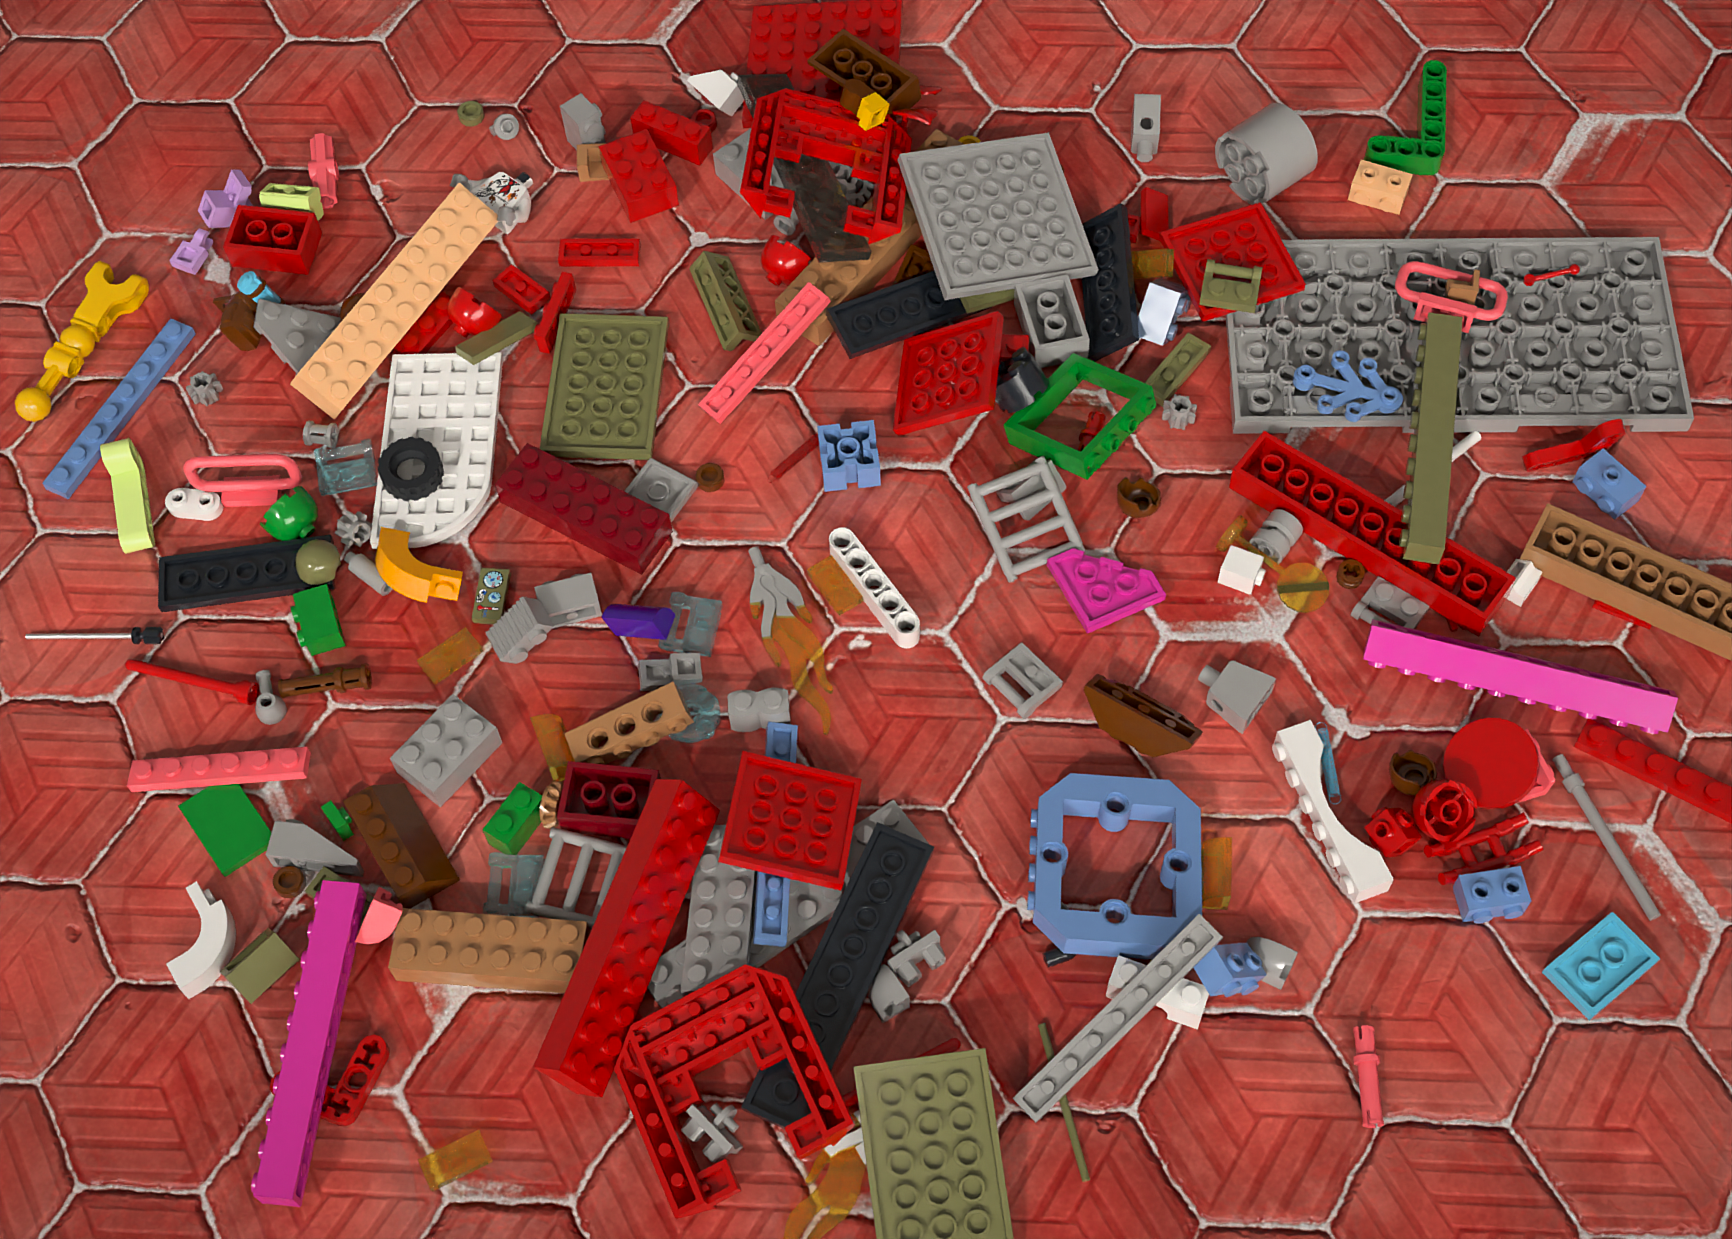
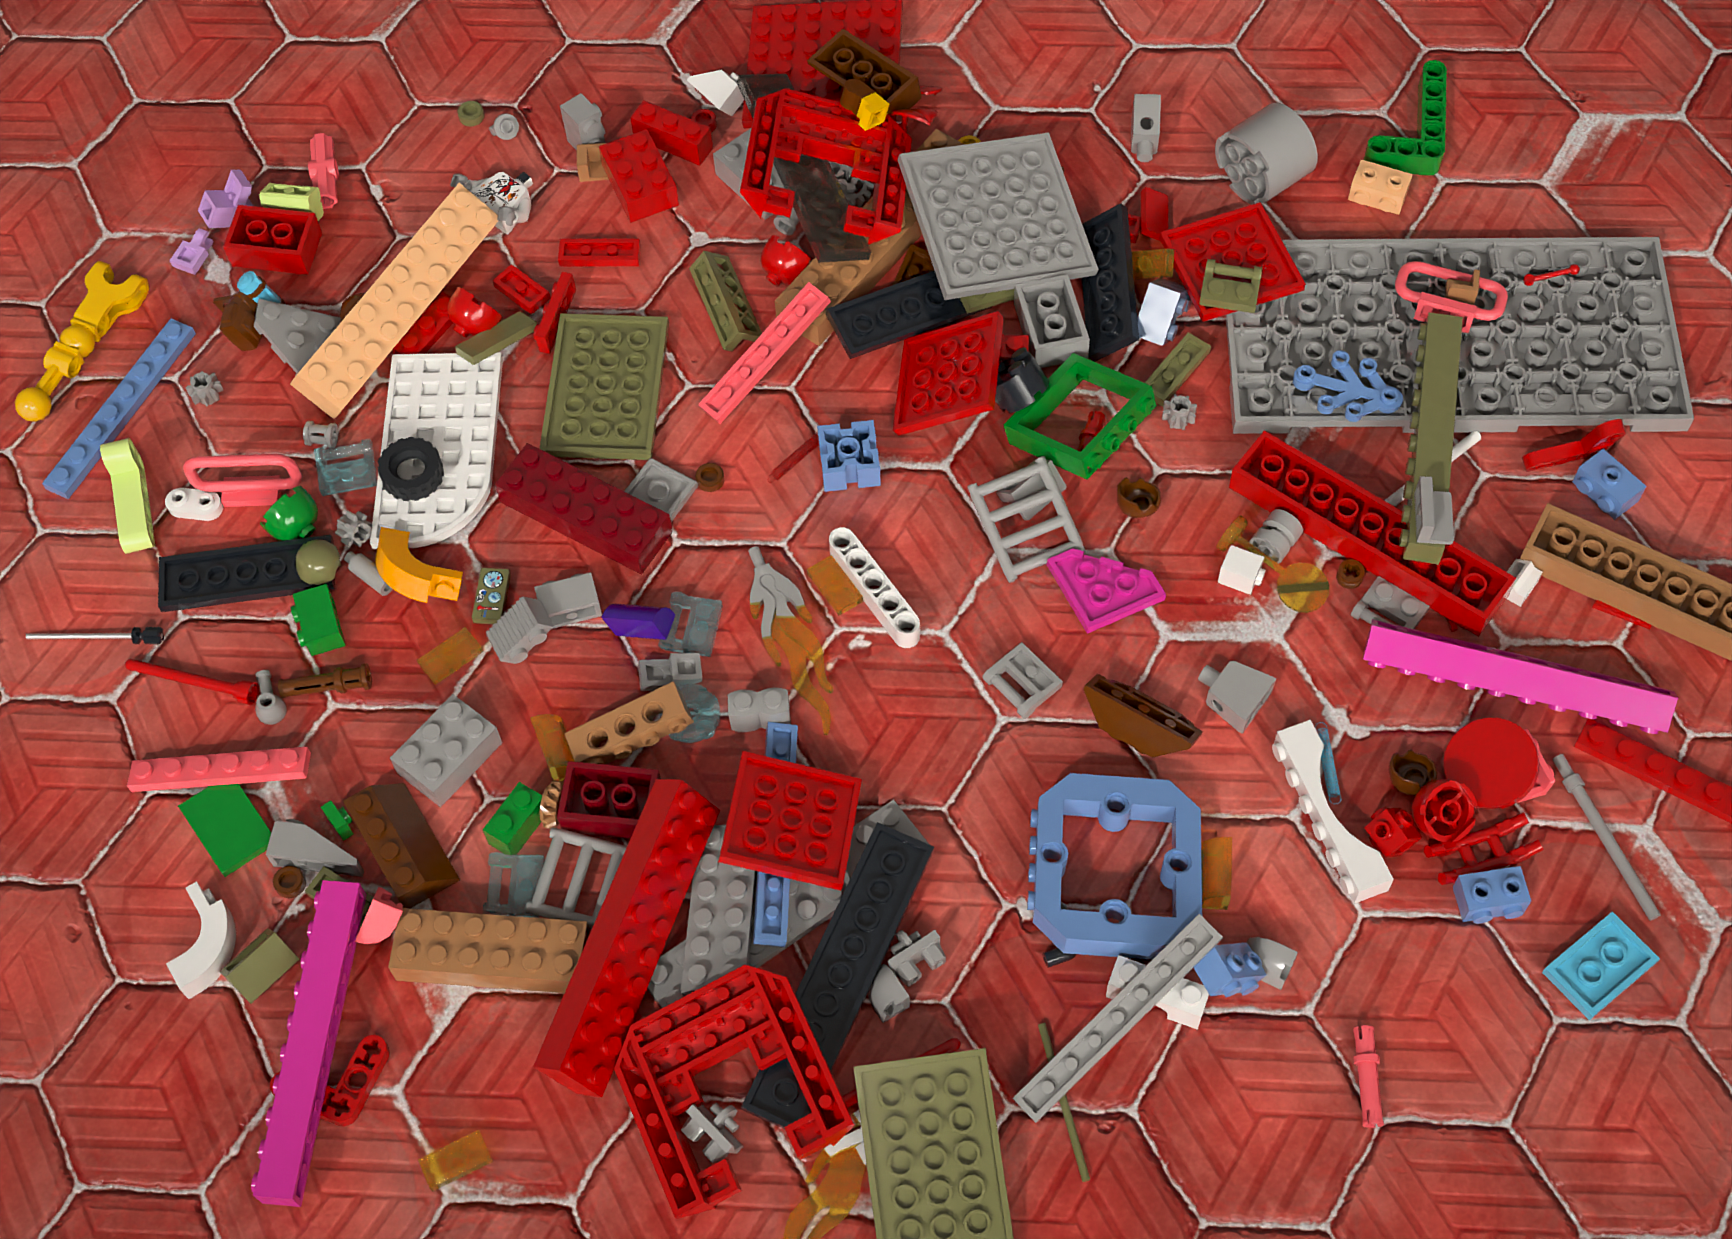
none -> light grey panel [1414,476,1454,545]

